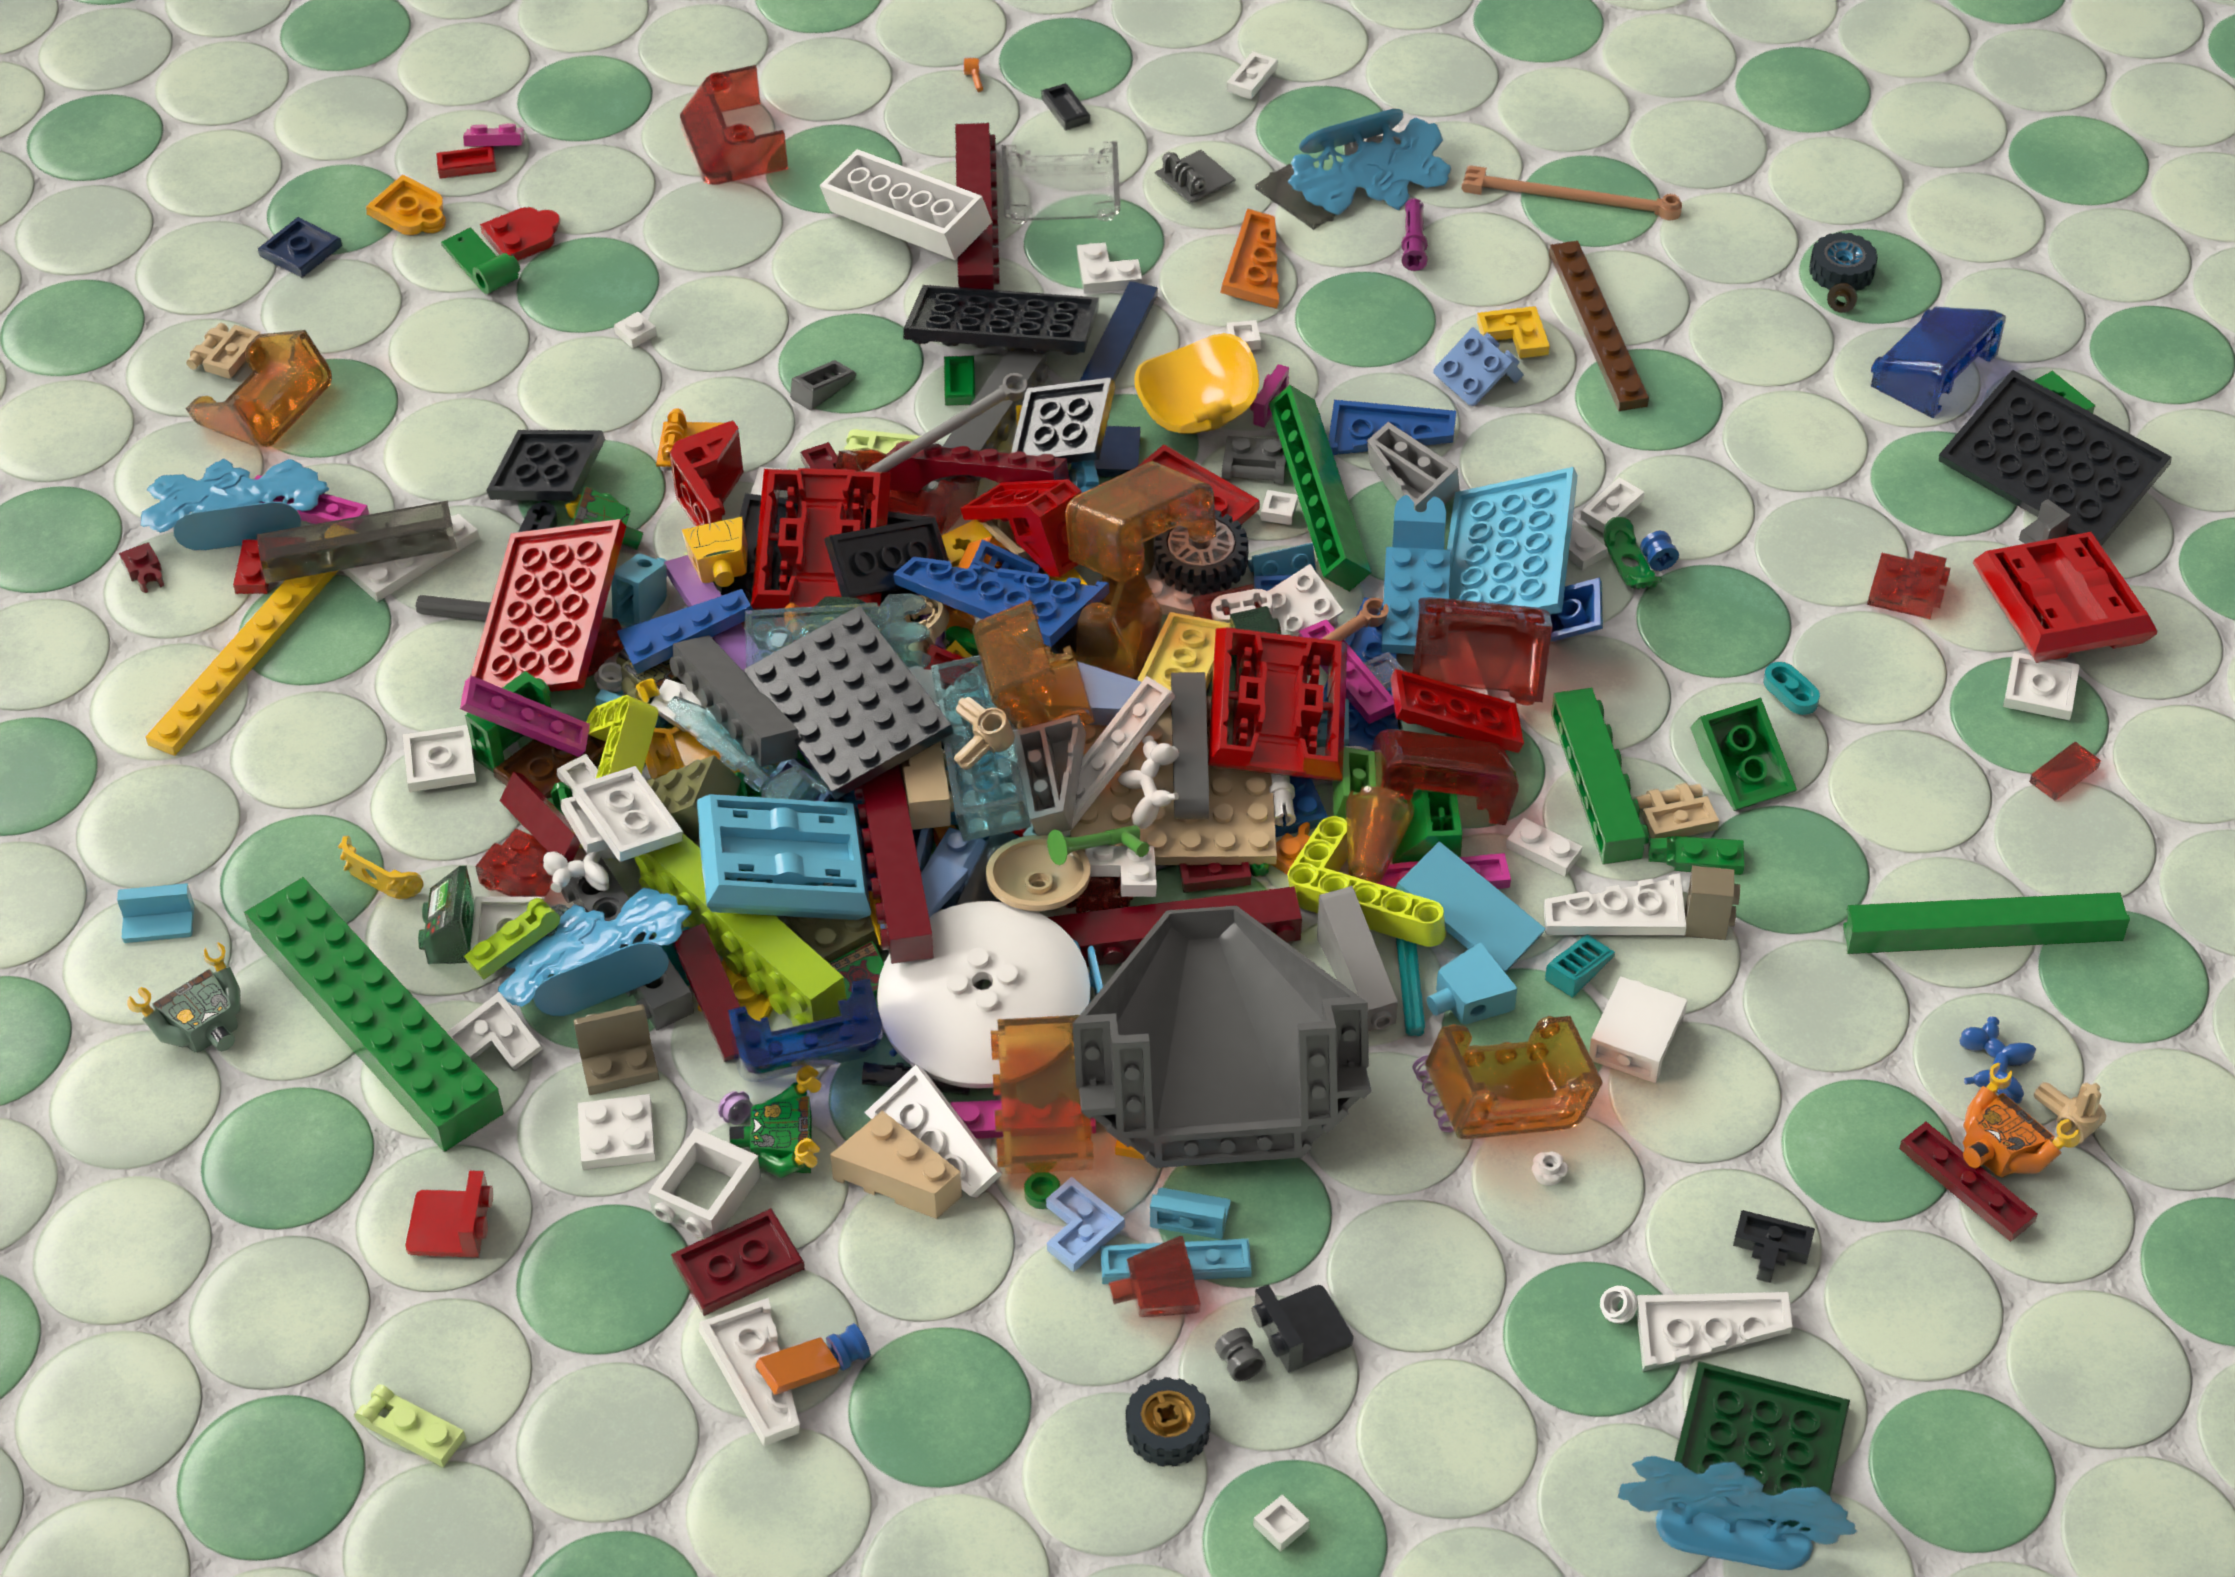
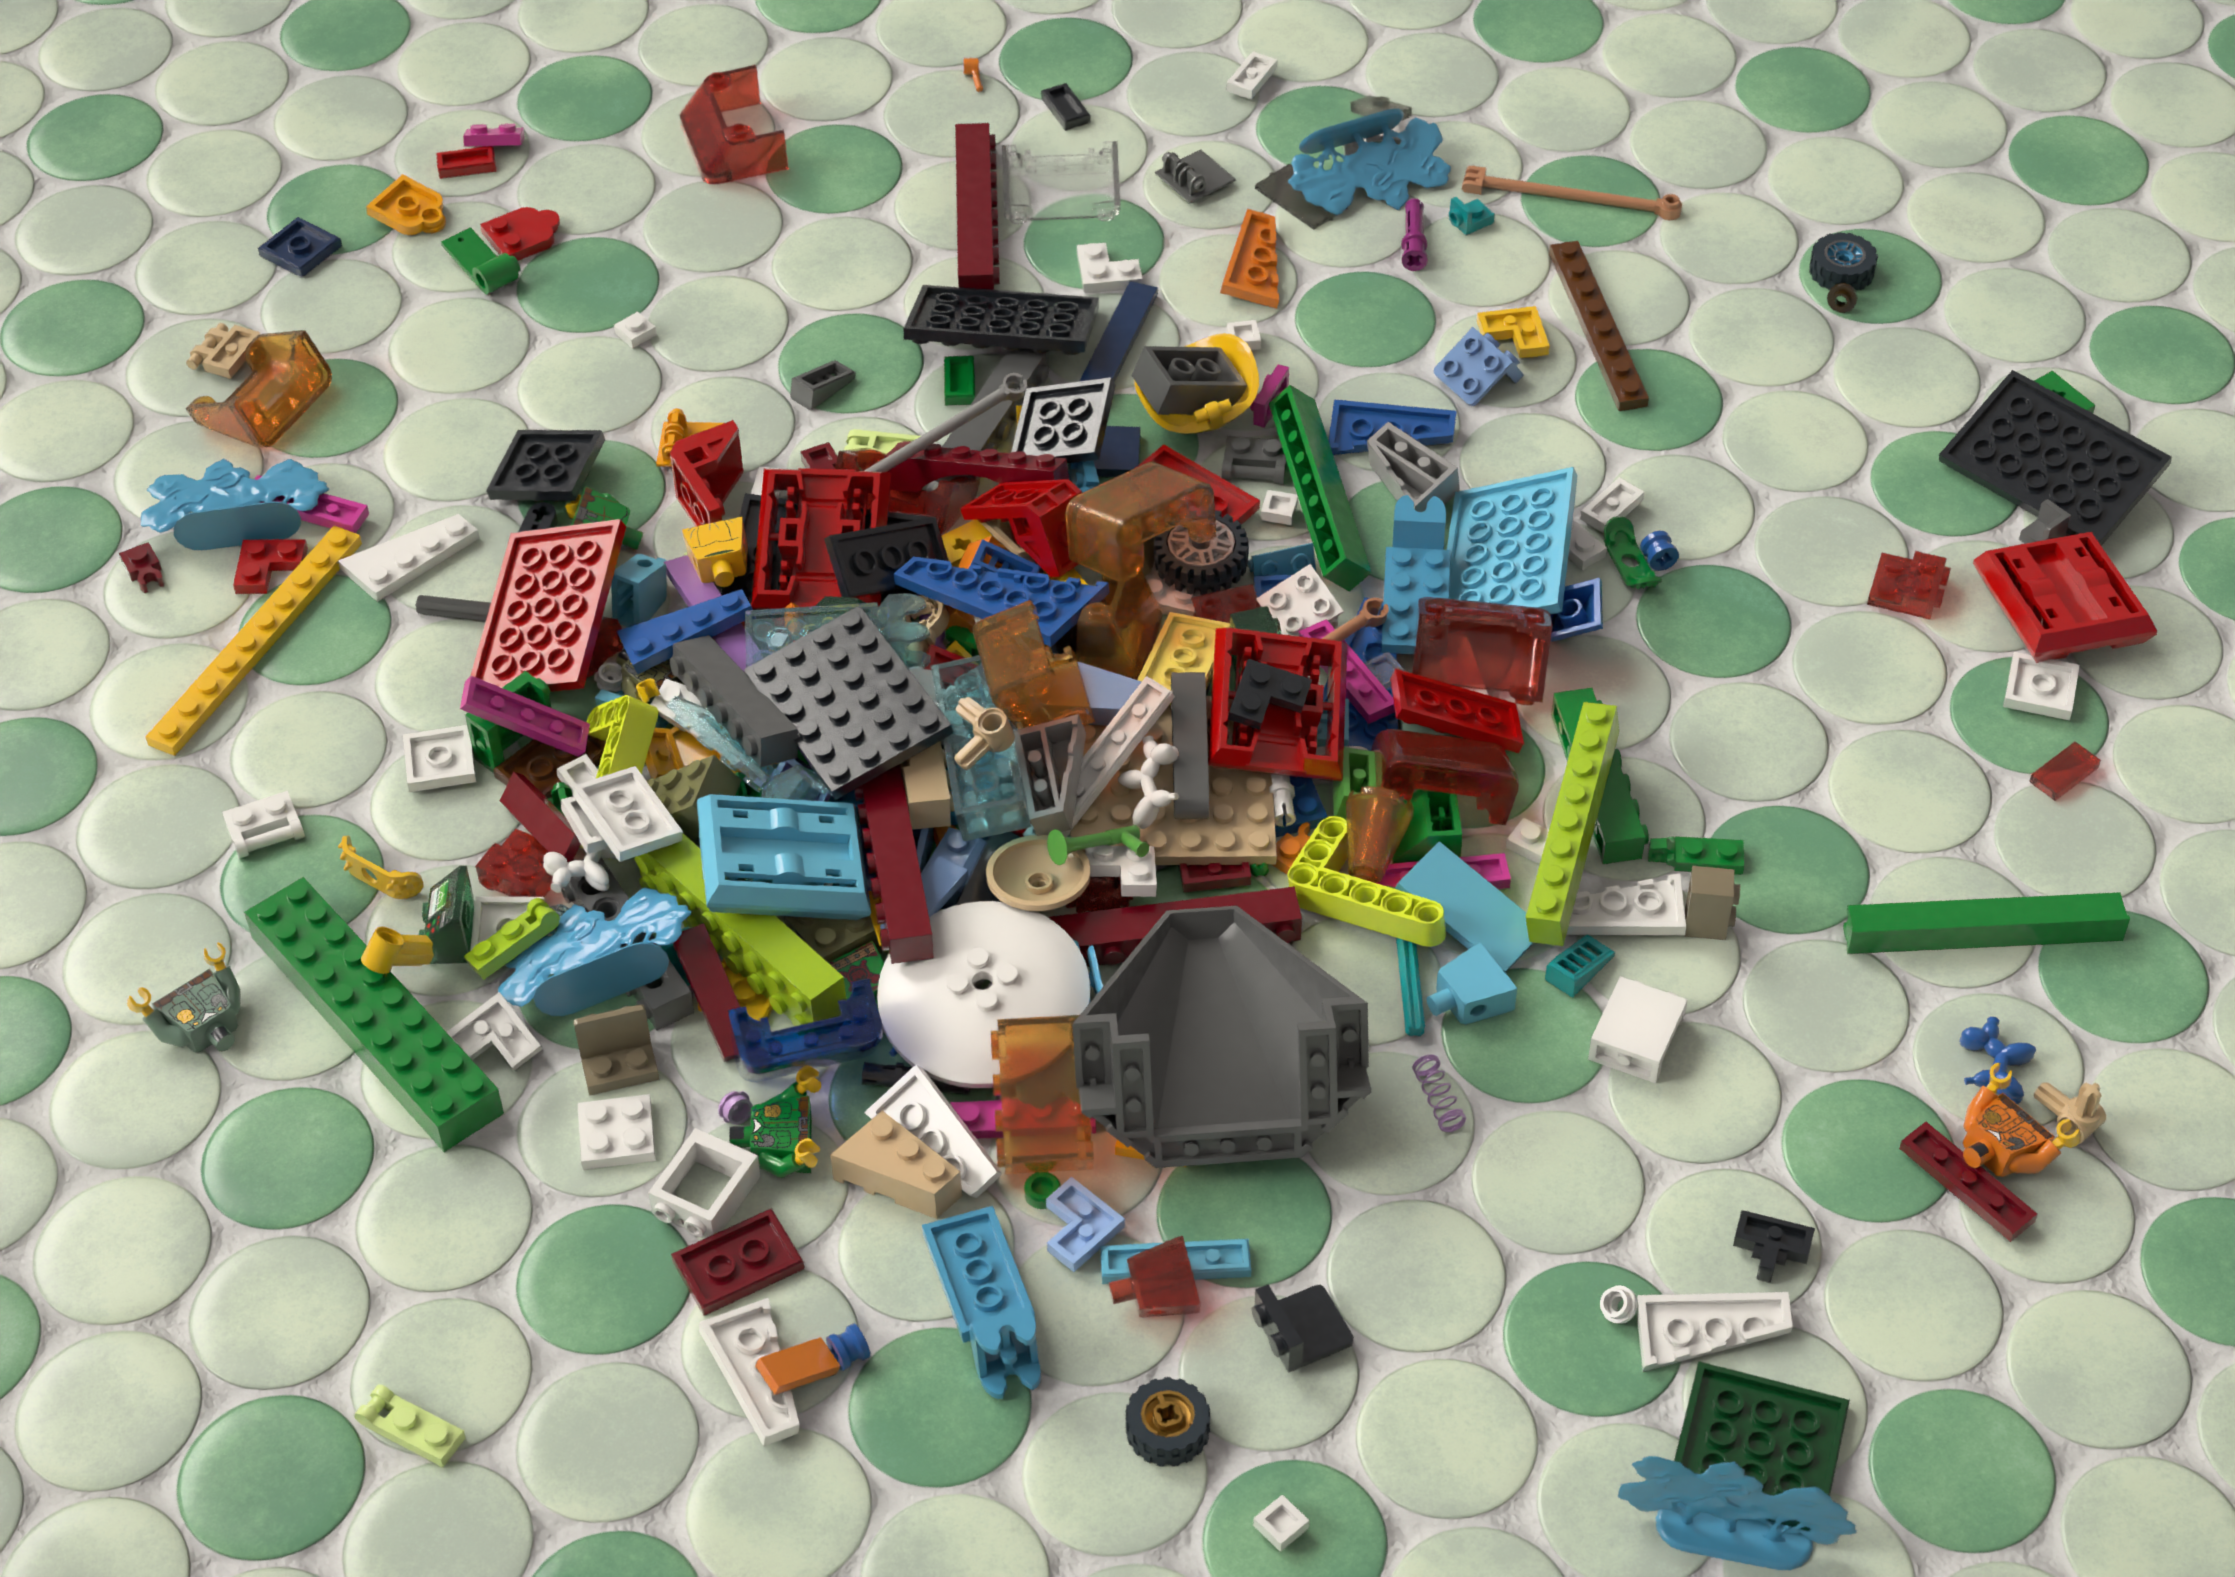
medium azure panel [117,883,194,943] -> none
clear smoke brick [257,500,457,583] -> none
red bracket [405,1170,493,1258] -> none
white brick [820,149,992,260] -> none
medium azure panel [1150,1188,1230,1239] -> none
white beam [1211,589,1273,627] -> none
dark grey wheel [1215,1328,1266,1382] -> none
light grey slope [1317,886,1398,1031] -> none
clear orange windscreen [1425,1016,1603,1139] -> none
white plate [1531,1152,1568,1186] -> none
tan plate [1634,783,1719,838] -> none
green slope [1690,697,1797,811] -> none
teal plate [1763,662,1820,715] -> none
clear blue windscreen [1871,306,2006,418] -> none
none -> white plate [222,791,305,859]
none -> yellow piece [361,927,434,974]
none -> dark azure hinge [922,1206,1041,1399]
none -> dark grey brick [1131,346,1248,415]
none -> black plate [1228,658,1312,730]
none -> clear smoke plate [1351,95,1412,121]
none -> teal bracket [1448,196,1495,236]
none -> lime brick [1525,702,1620,946]

